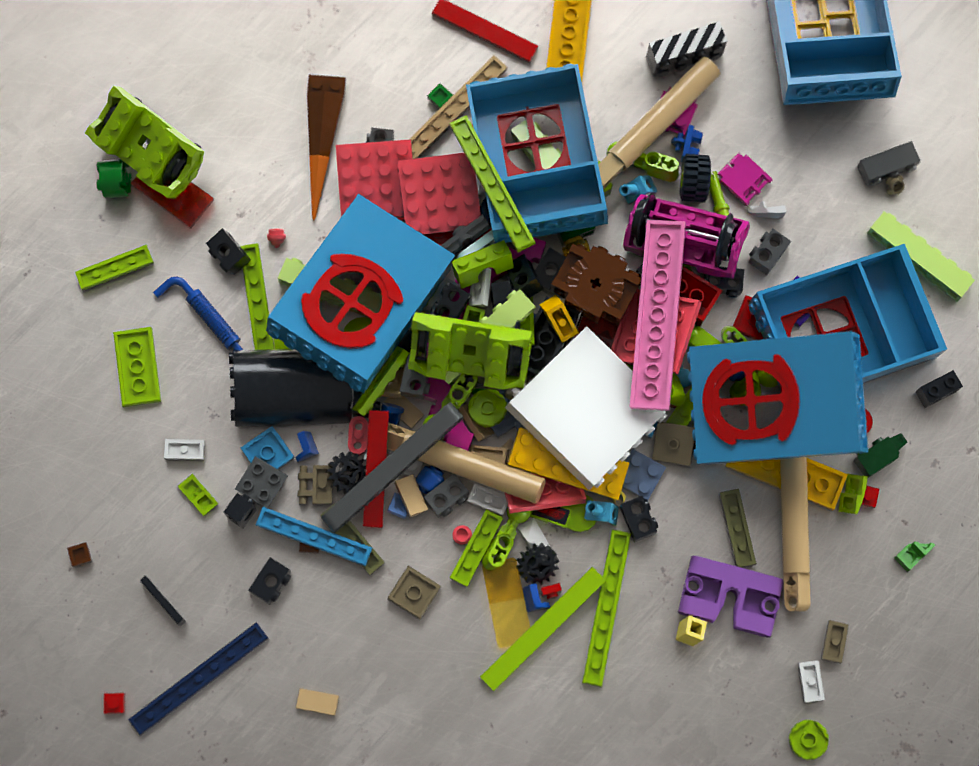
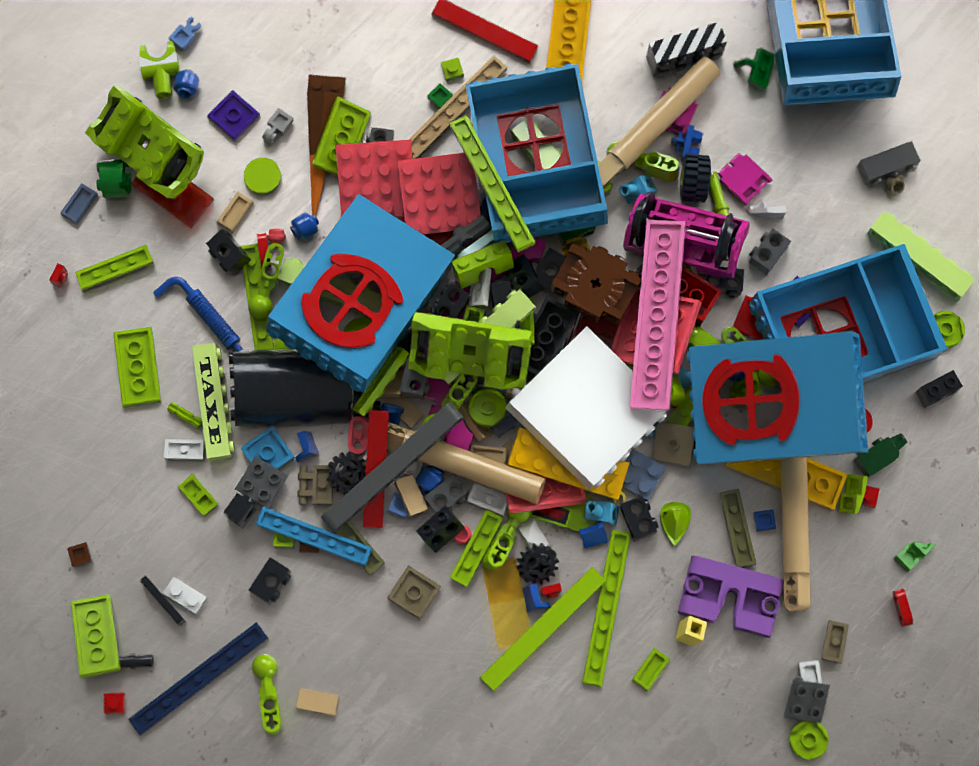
yellow slope [539,295,579,343] -> none
none -> red plate [49,263,68,288]
none -> sand blue tile [60,183,98,225]
none -> lime tile [71,594,120,678]
none -> black pin [119,653,154,669]
none -> lime connector [139,41,180,98]
none -> white plate [163,577,207,615]
none -> lime axle [167,402,202,429]
none -> medium blue plate [168,16,201,51]
none -> blue head [173,69,199,98]
none -> yellowish green brick [192,343,235,462]
none -> dark purple tile [207,90,260,142]
none -> tan tile [216,191,254,233]
none -> lime tile [244,158,281,195]
none -> lime beam [248,243,284,319]
none -> lime beam [252,654,282,736]
none -> red beam [257,233,272,268]
none -> light grey plate [262,108,294,144]
none -> lime plate [273,533,294,548]
none -> blue head [290,212,319,241]
none -> lime tile [312,97,371,177]
none -> black brick [416,505,465,553]
none -> lime plate [441,57,464,81]
none -> blue tile [579,521,608,548]
none -> lime tile [632,647,670,692]
none -> lime piece [660,502,691,547]
none -> green plate [733,48,775,90]
none -> blue tile [753,509,776,532]
none -> dark grey hinge [784,677,830,723]
none -> red beam [893,589,913,627]
none -> lime tile [934,310,965,349]

